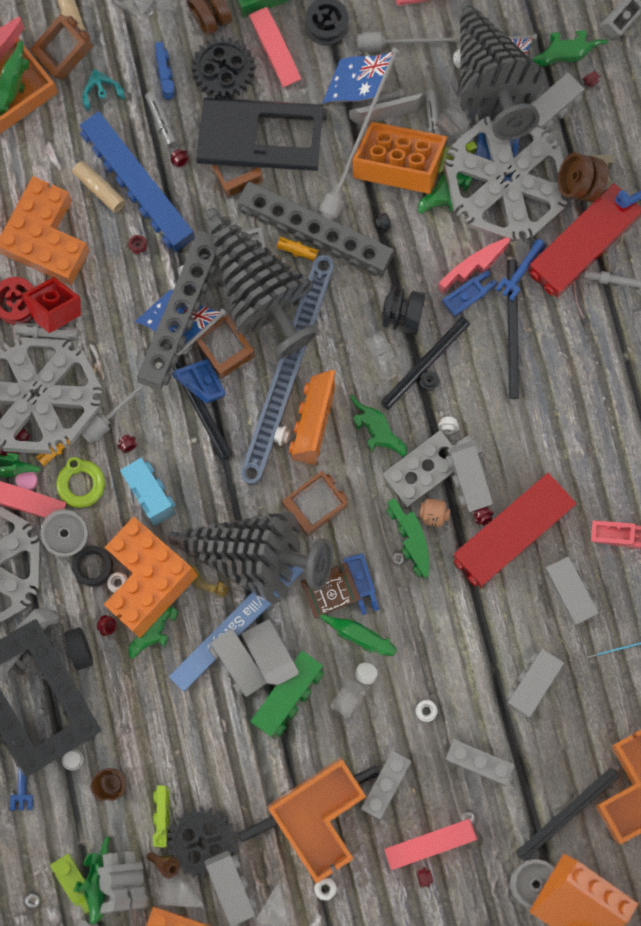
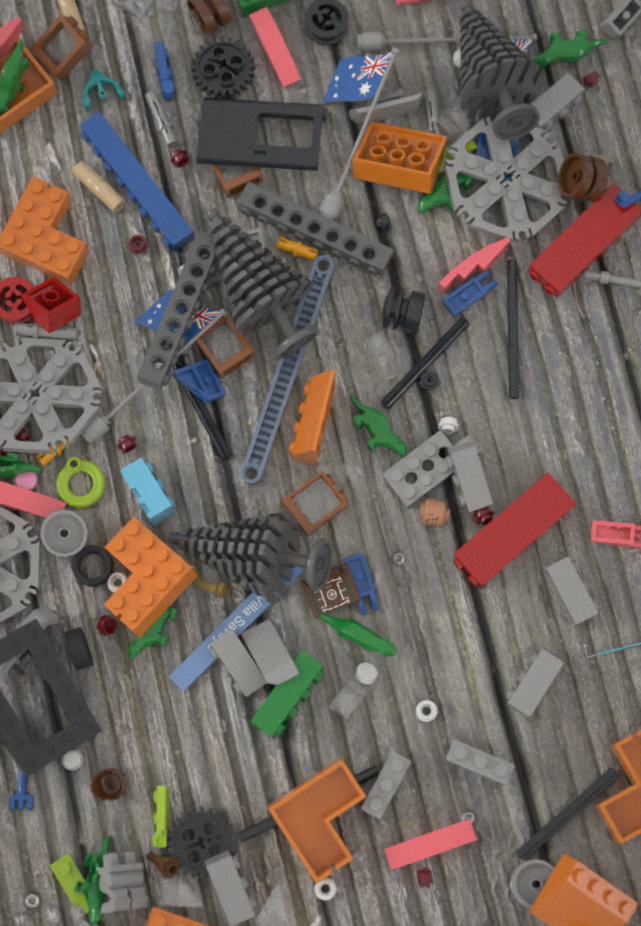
white plate [274,426,291,446] -> none
green slope [386,498,429,581] -> none
blue hinge [495,239,546,301] -> none

